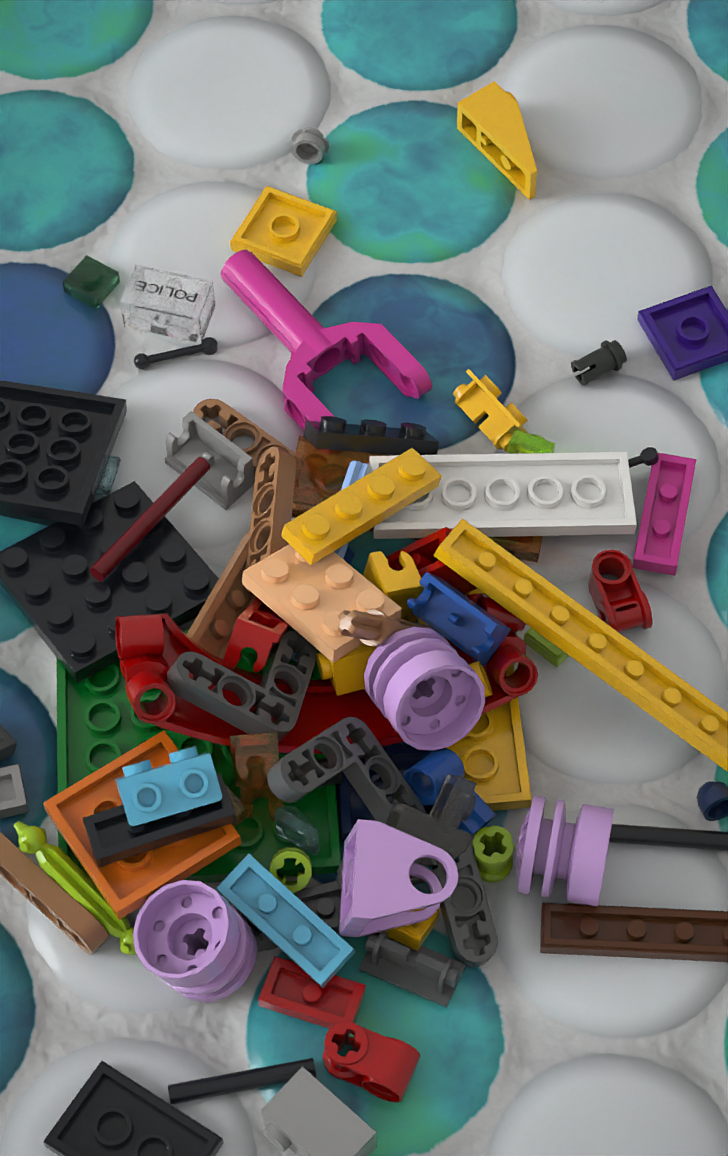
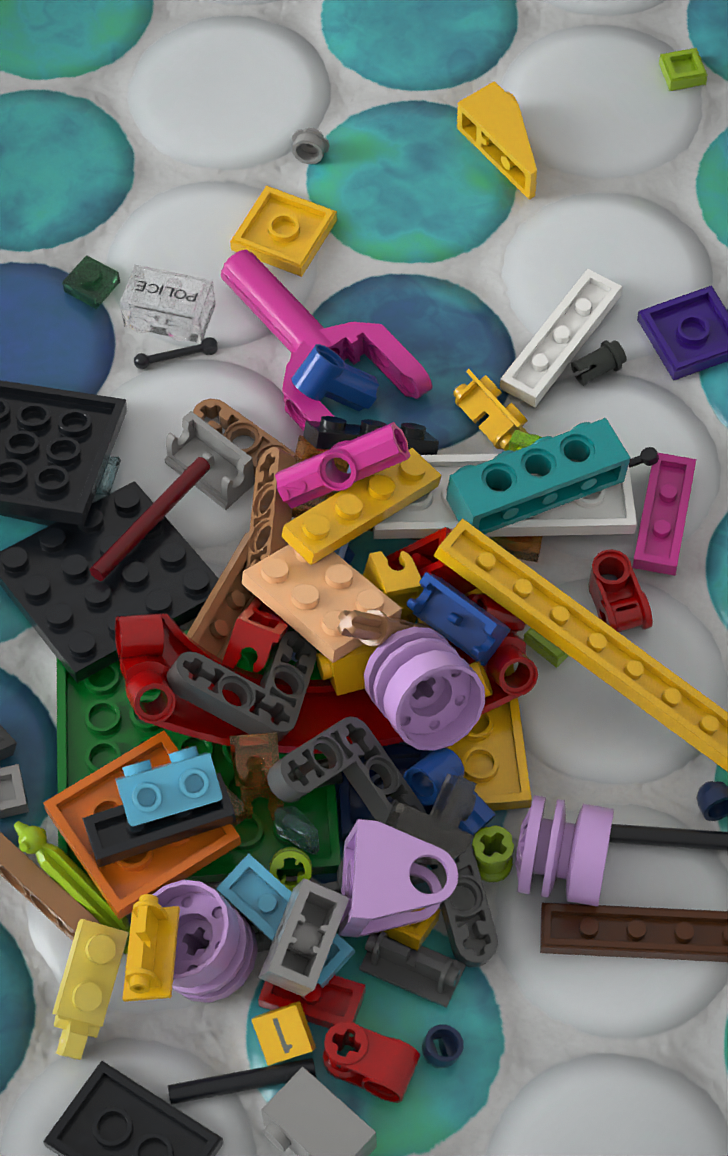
none -> light yellow hinge [52,919,129,1060]
none -> yellow hinge [122,894,180,1002]
none -> yellow tile [251,1001,316,1066]
none -> light grey brick [258,879,349,997]
none -> dark pink piece [275,422,411,509]
none -> blue piece [291,344,379,411]
none -> dark blue hinge [422,1025,464,1068]
none -> teal brick [446,418,631,534]
none -> white plate [500,268,622,407]
none -> lime tile [659,48,708,91]

